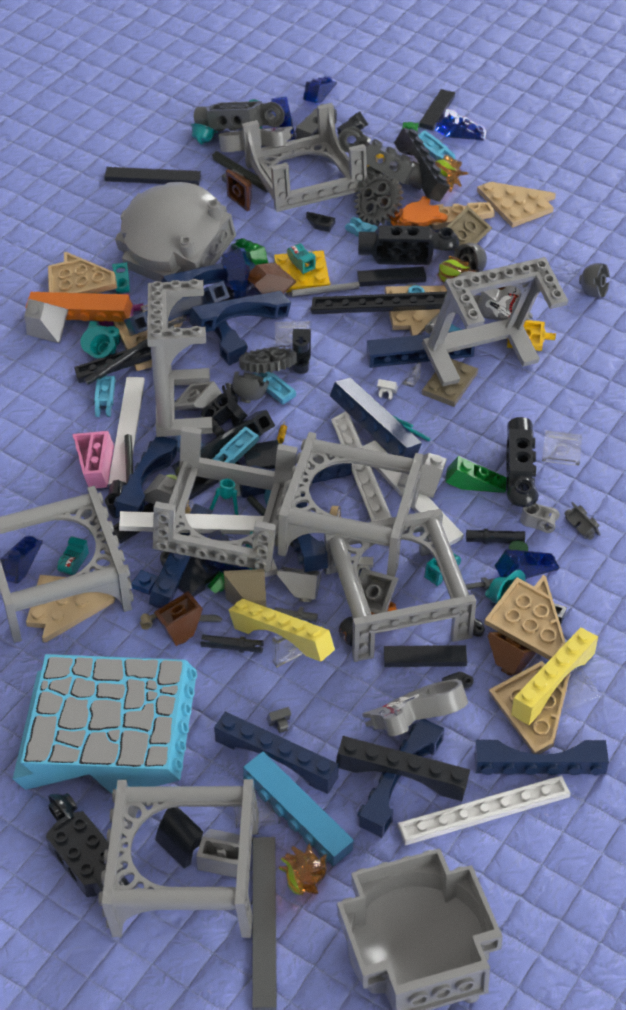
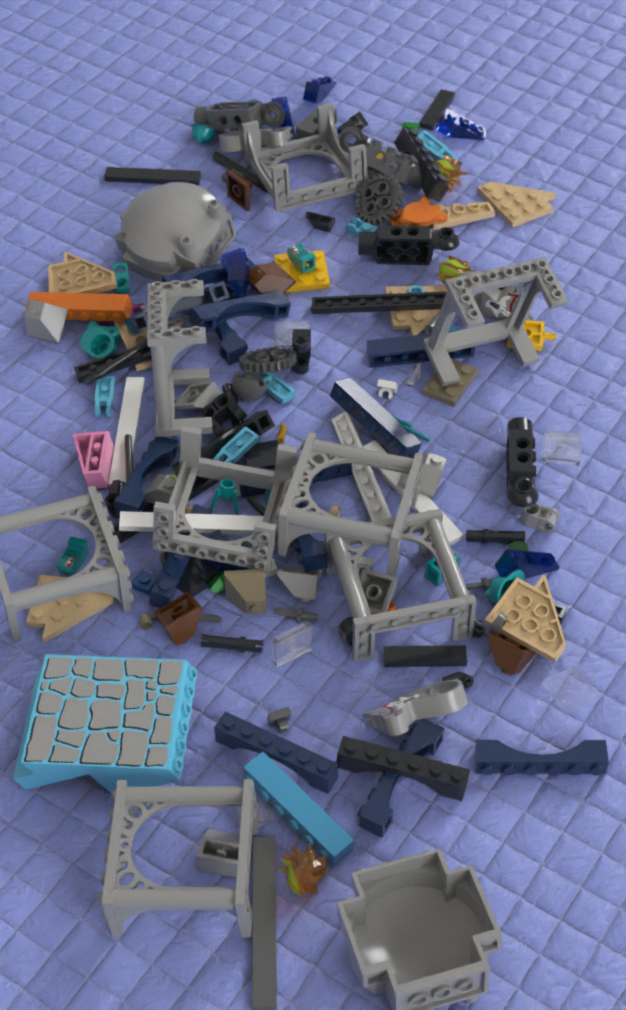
clear blue slope [1,536,43,584] -> none
black brick [46,793,130,897] -> none
black slope [155,807,203,868] -> none
light yellow arch [228,599,335,662] -> none
green slope [230,238,269,265] -> none
light grey bar [291,282,359,297] -> none
black tile [357,266,426,287] -> none
white tile [397,775,570,846] -> none
green slope [445,456,507,493] -> none
dark tan plate [447,206,492,252] -> none
dark grey cylinder [454,243,487,272] -> none
tan wing [489,661,570,754] -> none
light yellow arch [511,627,598,725] -> none
dark grey hinge [564,502,601,540] -> none
dark grey cylinder [579,263,610,298] -> none
none -> dark grey tile [490,613,508,634]

